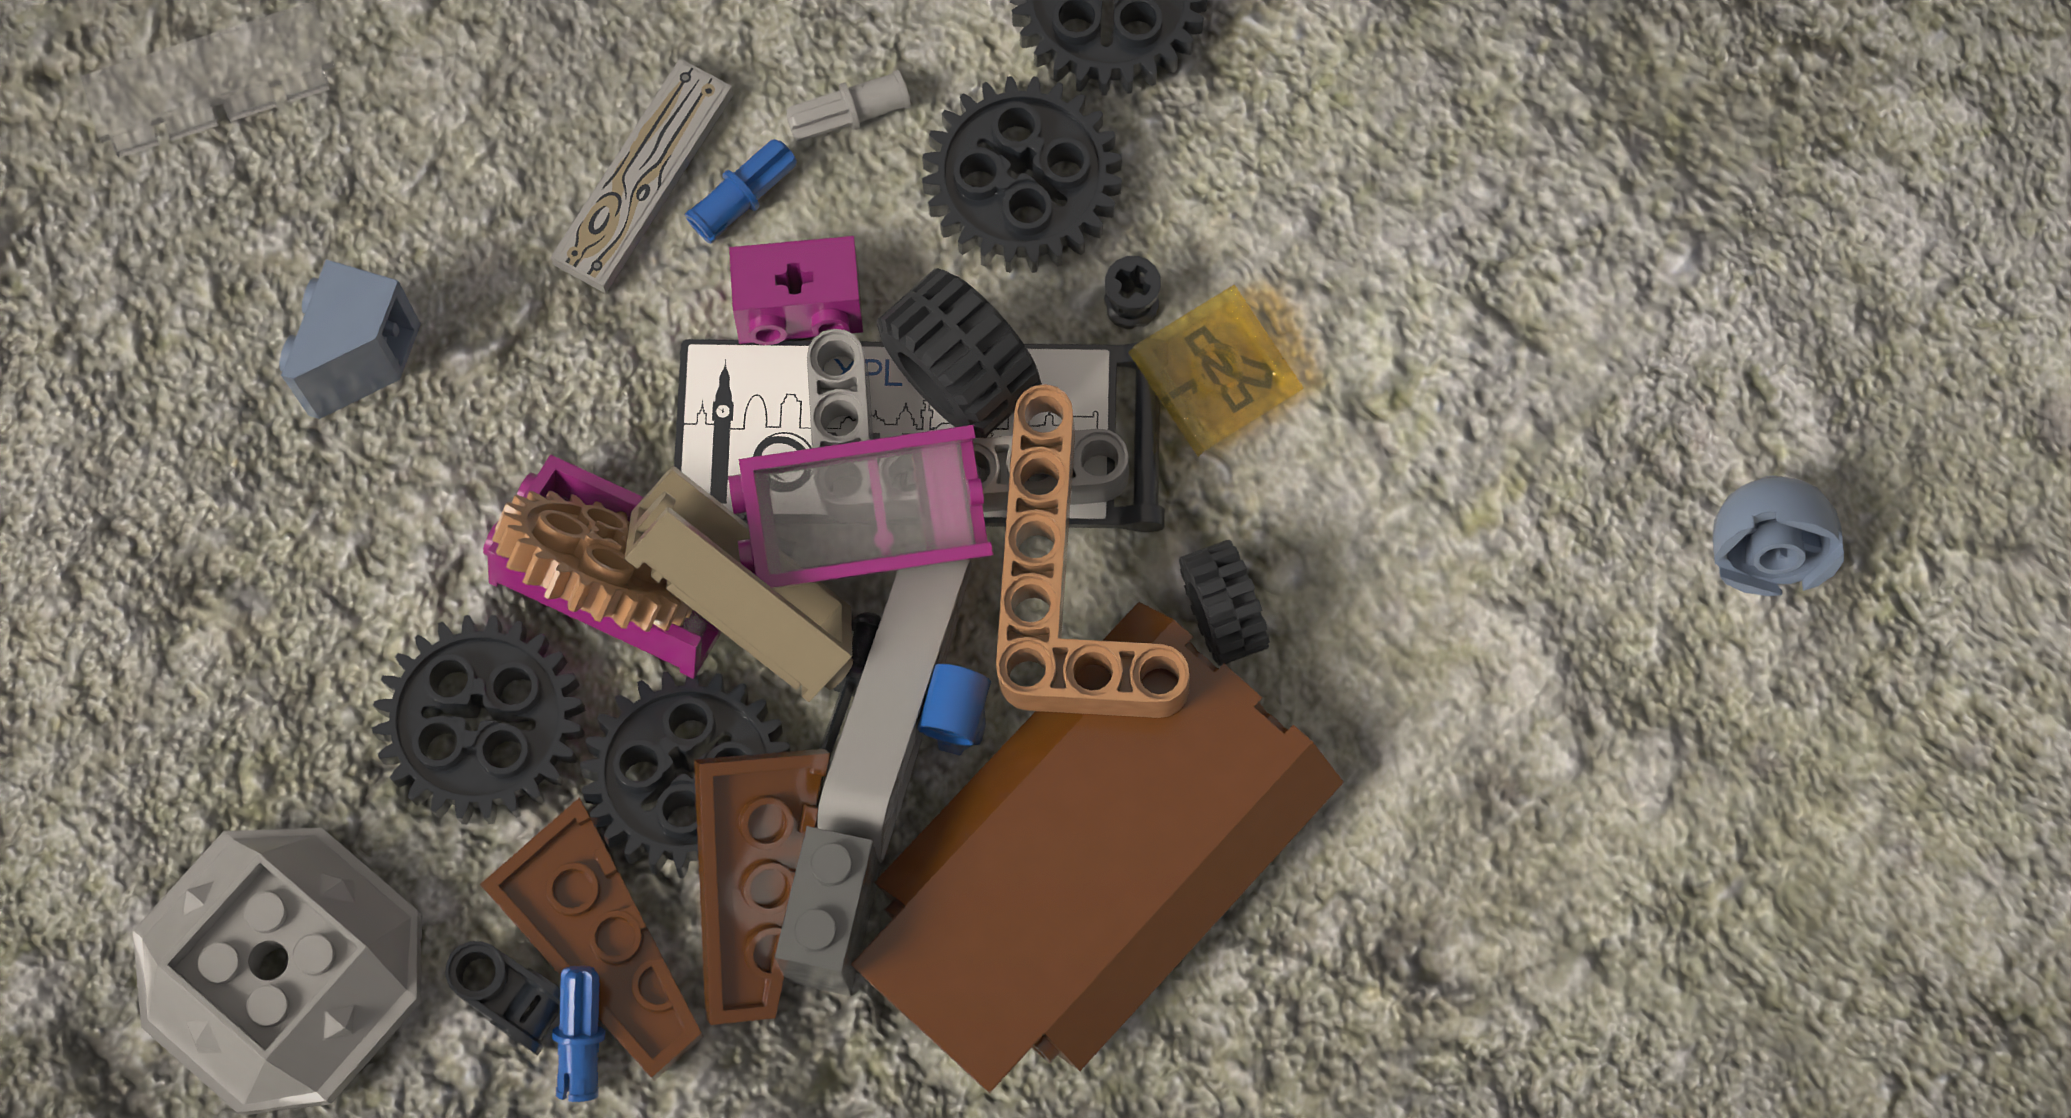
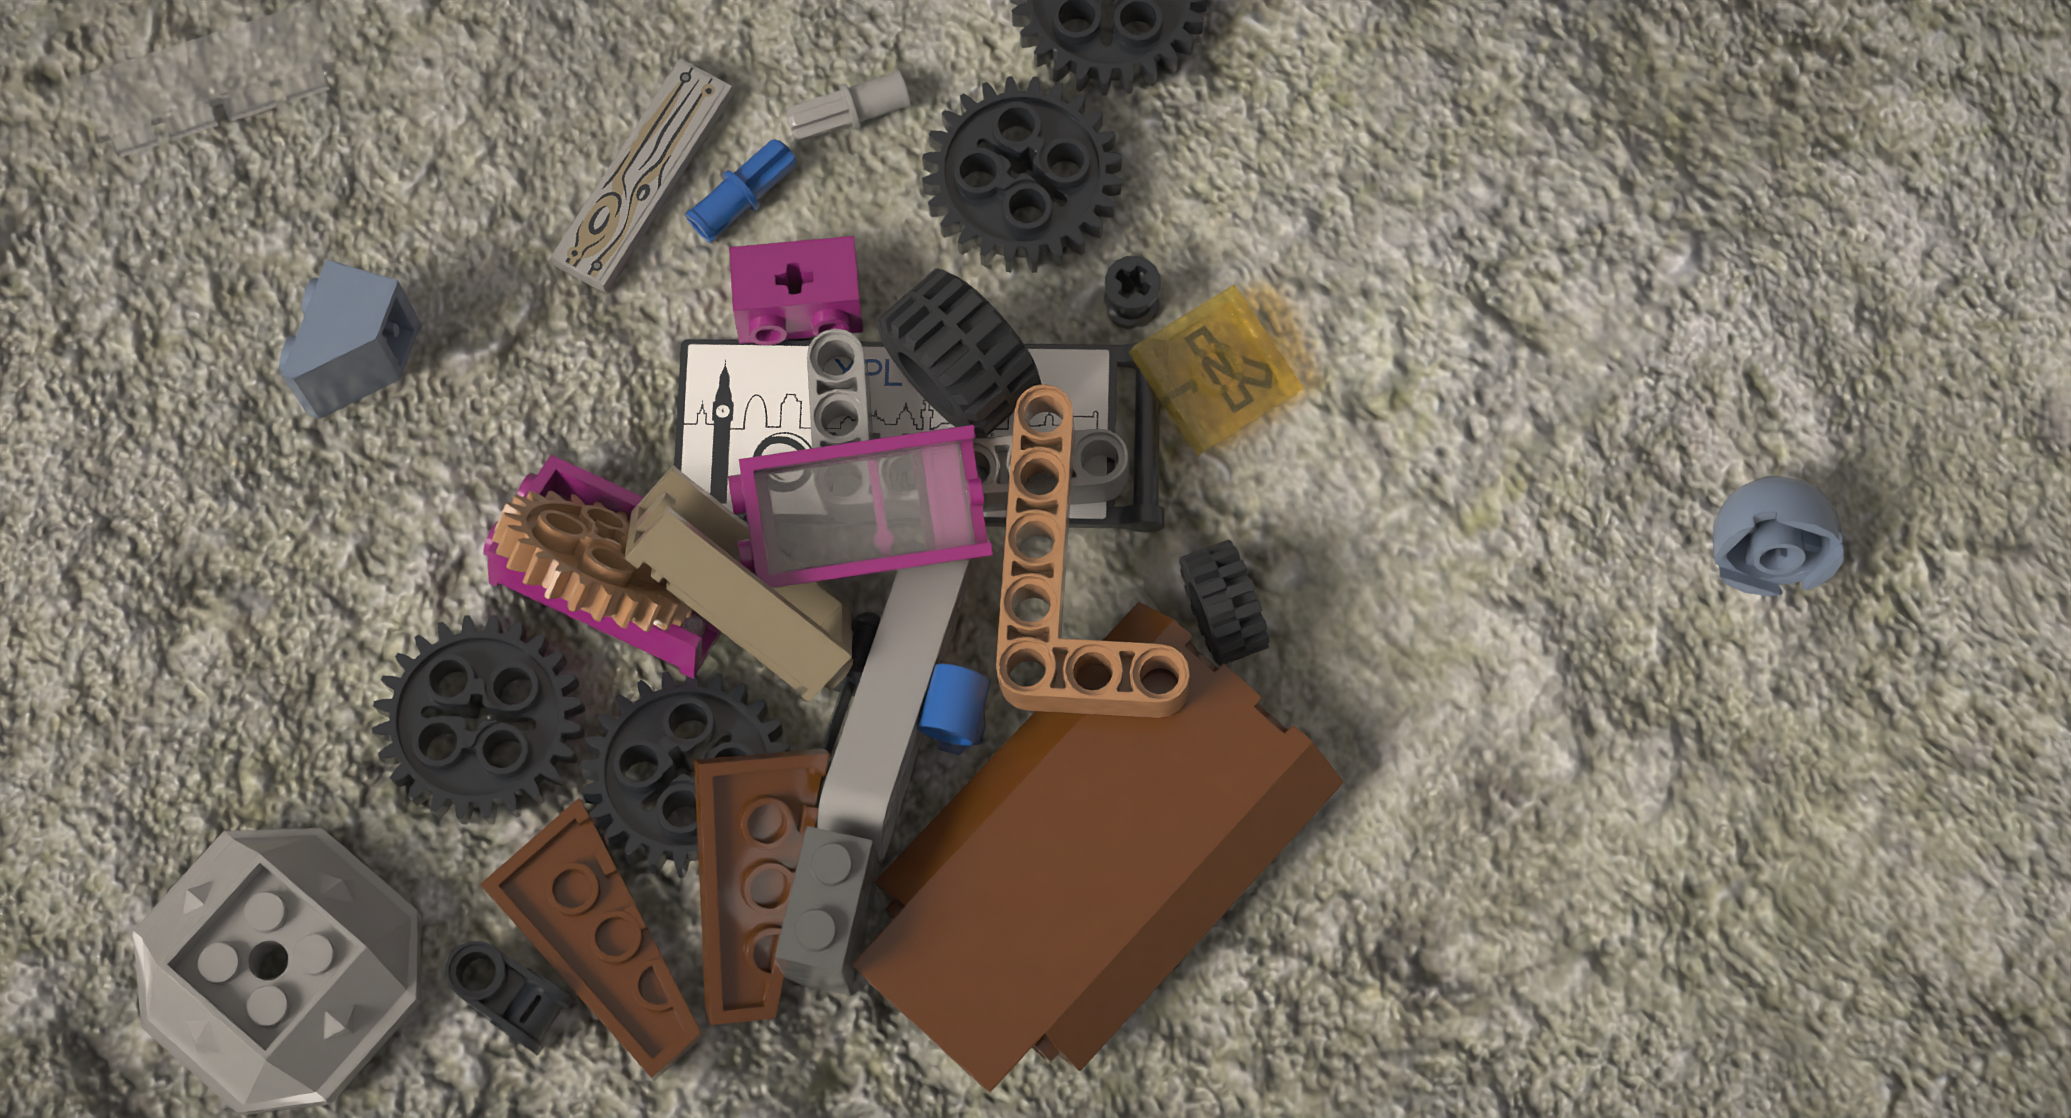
blue axle [552,965,605,1102] -> none

